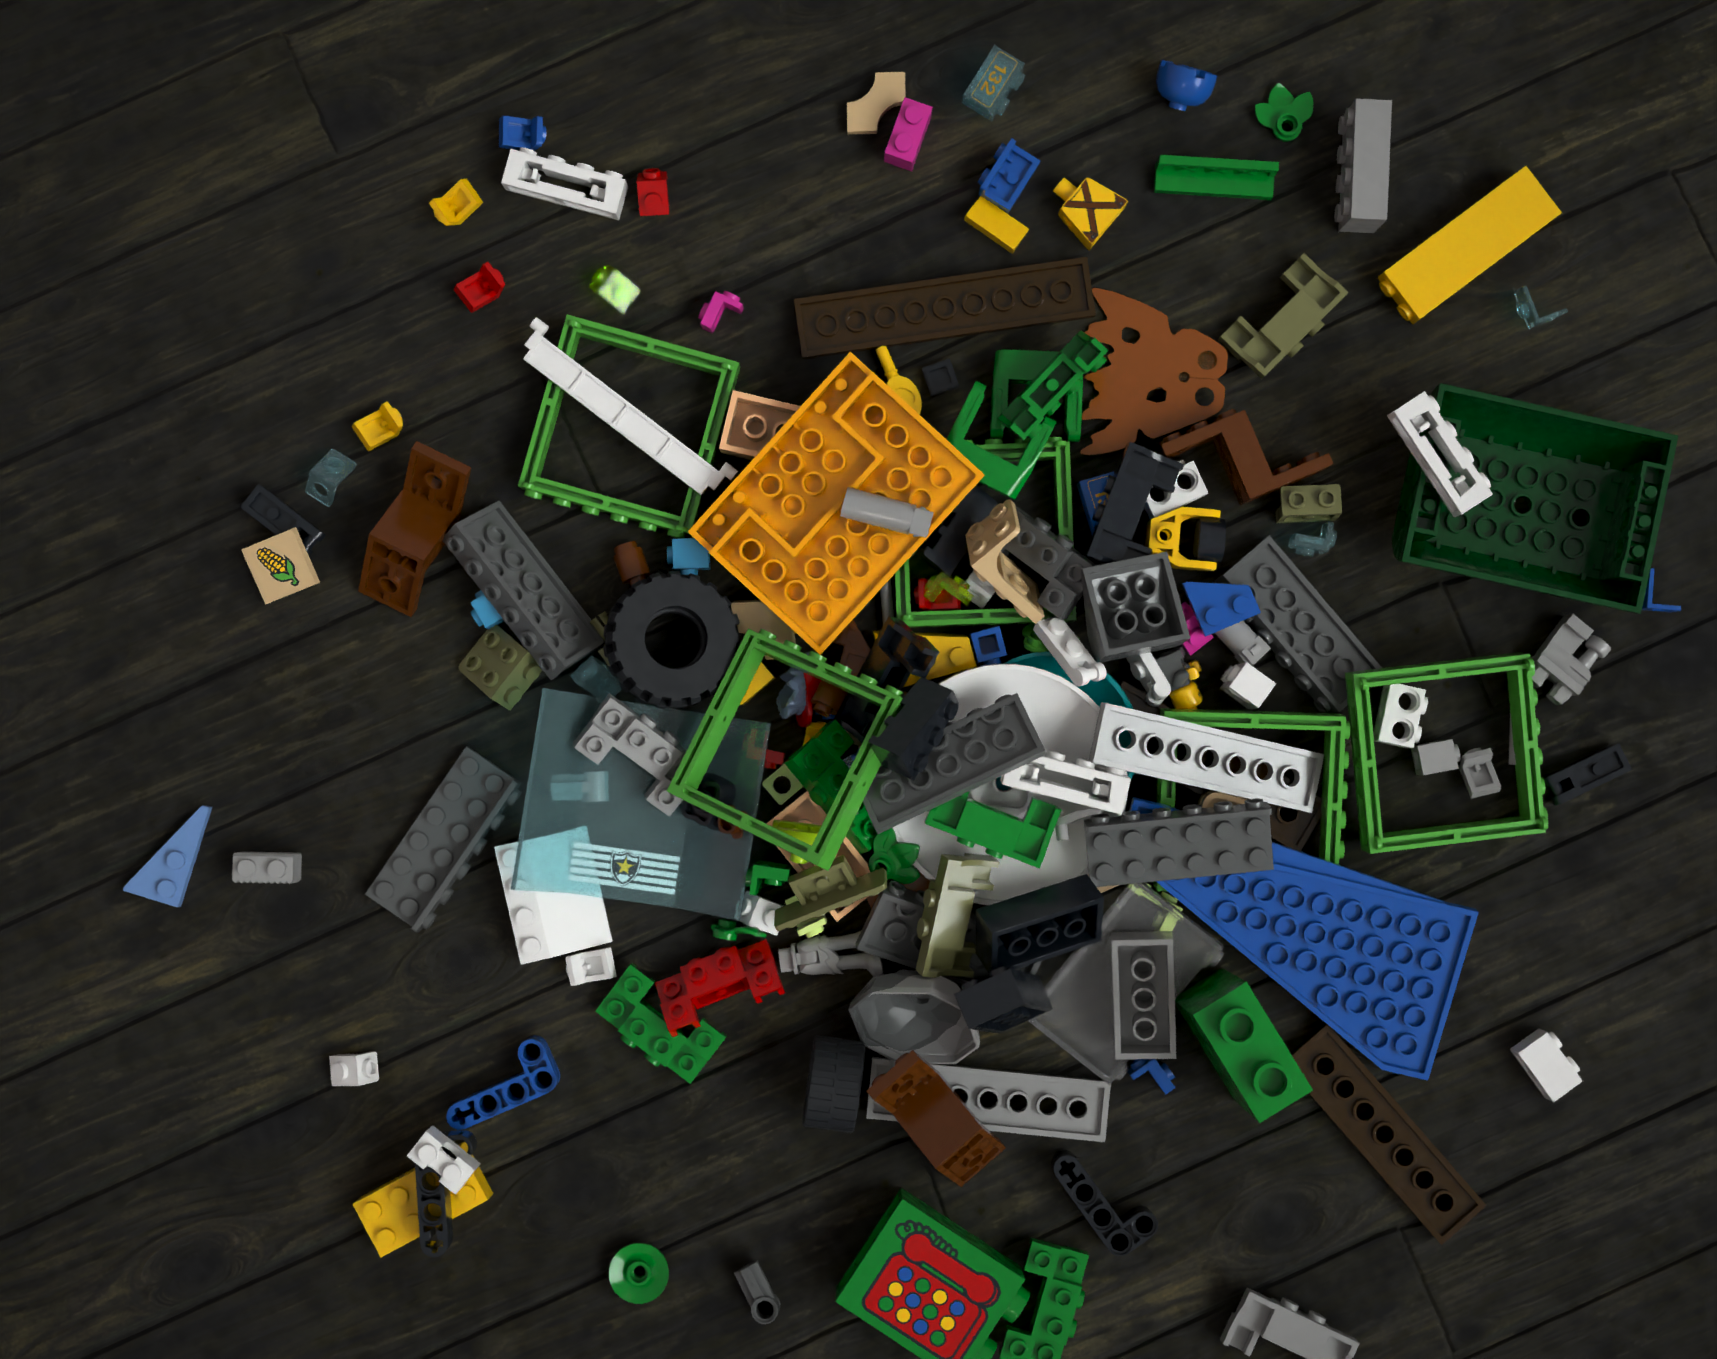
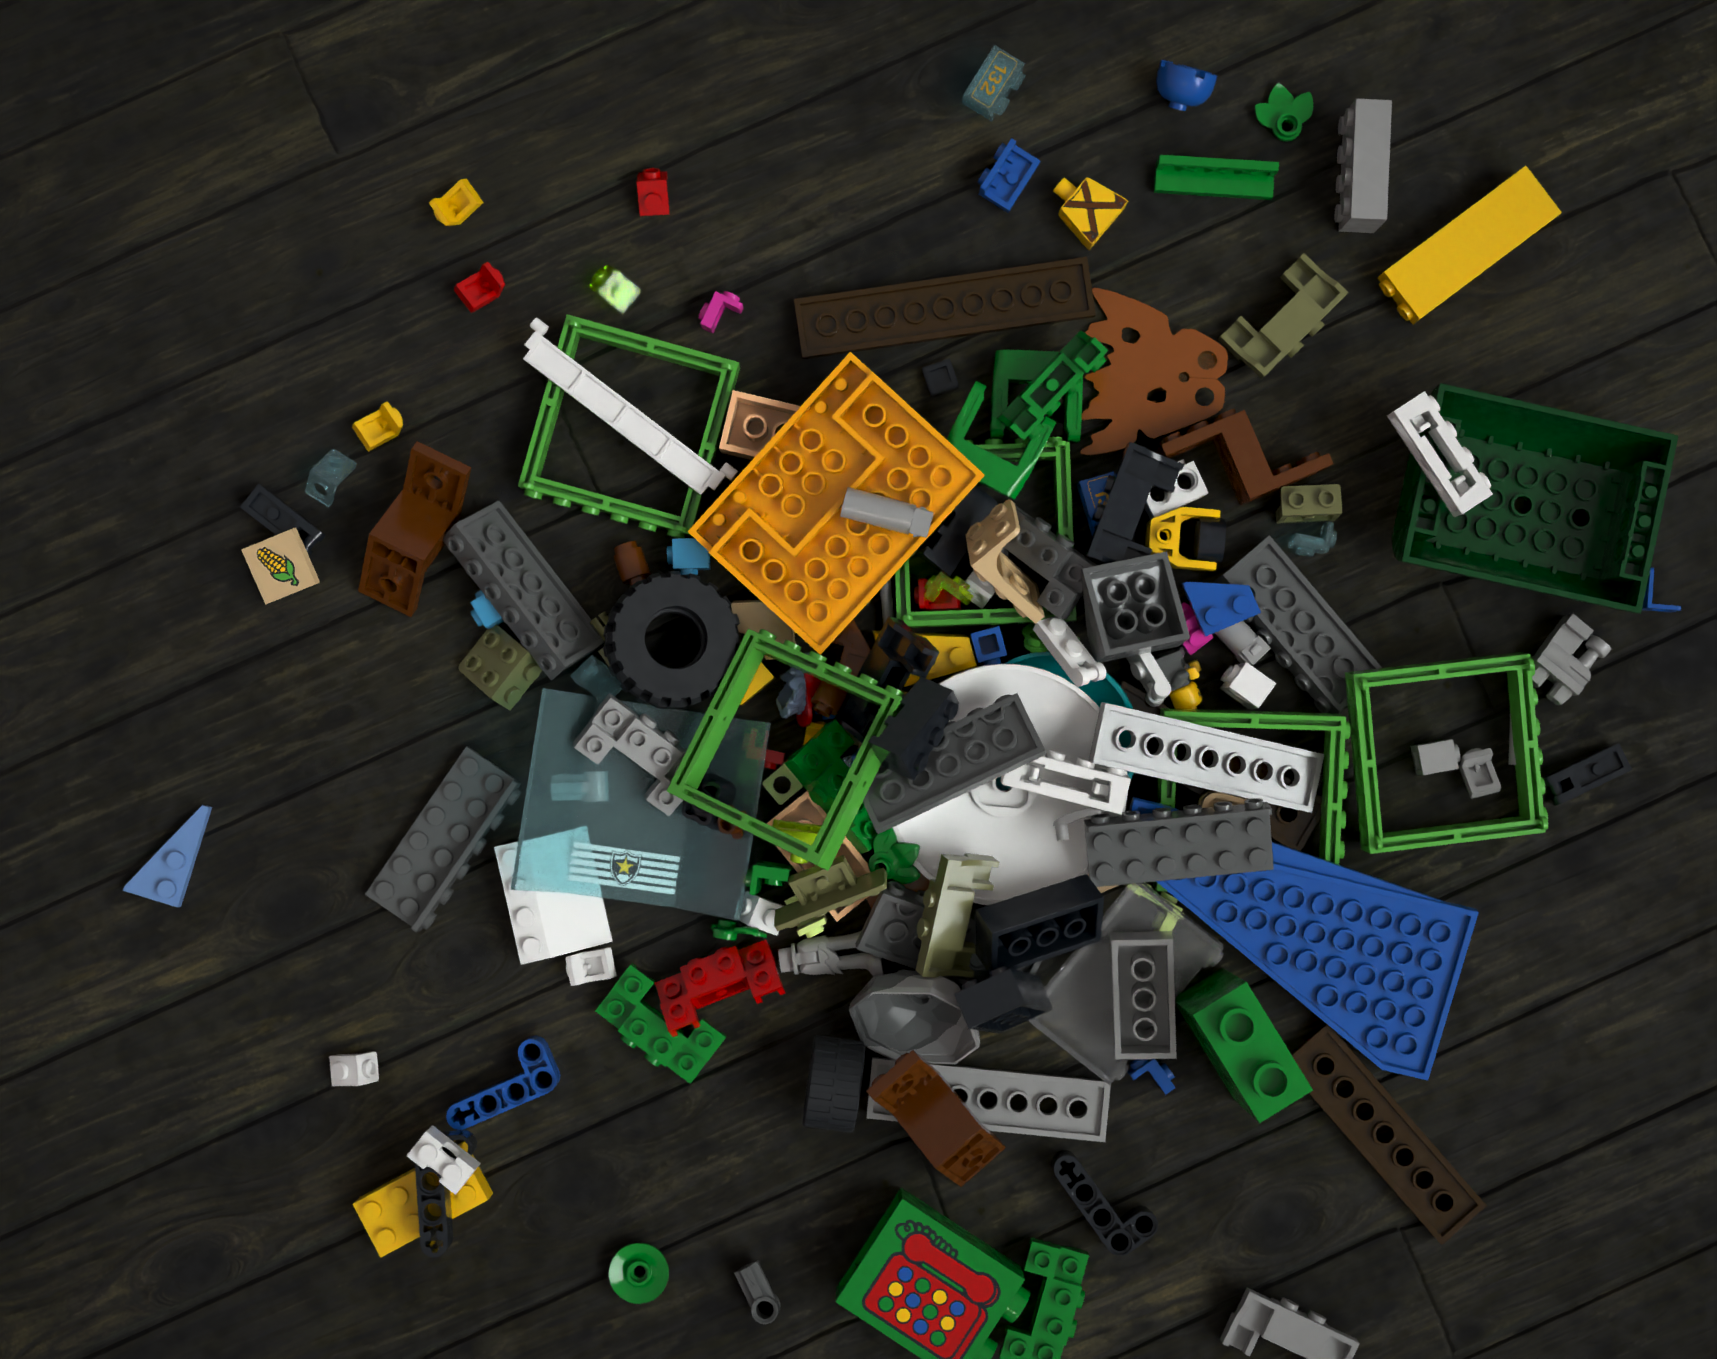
light grey brick [232,852,302,884] -> none
blue bracket [499,116,546,151] -> none
white brick [501,147,628,220] -> none
tan tile [847,72,906,135] -> none
yellow piece [875,346,922,415] -> none
dark pink brick [884,97,933,172] -> none
green bracket [924,791,1062,869] -> none
yellow slope [964,196,1029,254] -> none
white brick [1373,684,1428,748] -> none
white brick [1510,1029,1582,1102] -> none
clear light blue bracket [1514,286,1568,329] -> none

